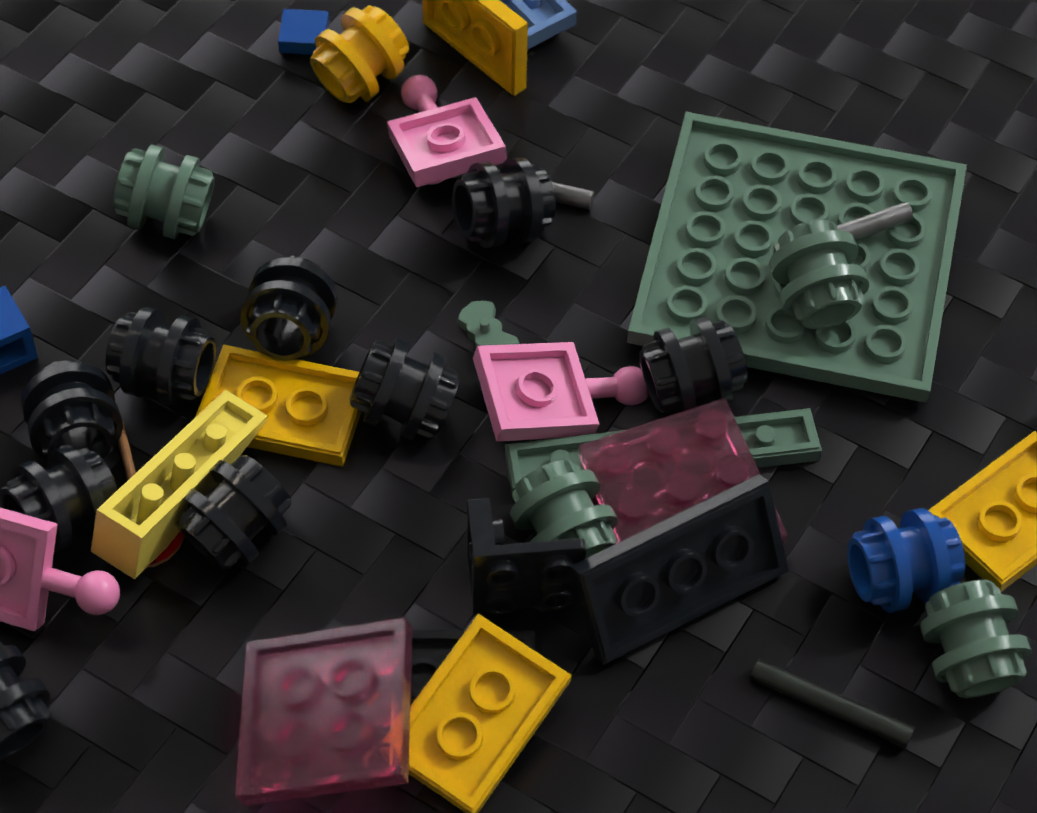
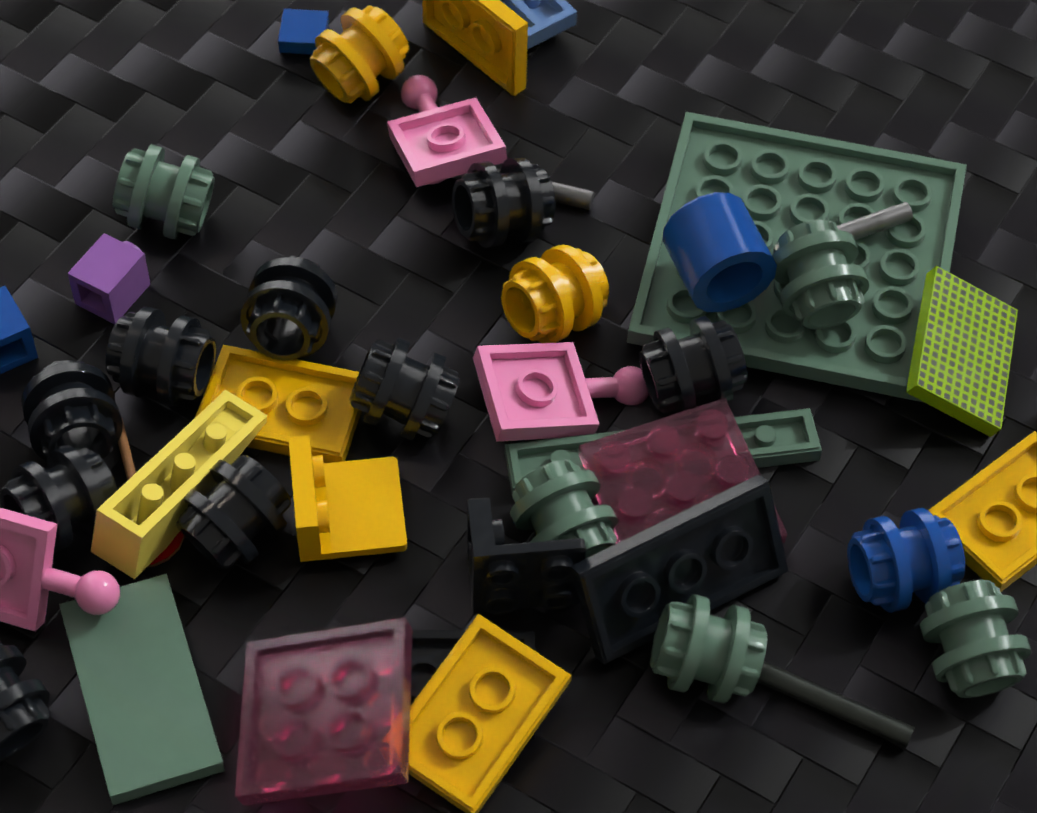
sand green piece [457,301,519,348] -> none
none -> sand green tile [59,574,225,805]
none -> medium lavender brick [68,233,151,324]
none -> yellow bracket [288,435,407,562]
none -> yellow piece [501,245,609,343]
none -> sand green piece [650,594,767,704]
none -> blue piece [662,192,777,312]
none -> lime tile [906,265,1018,437]

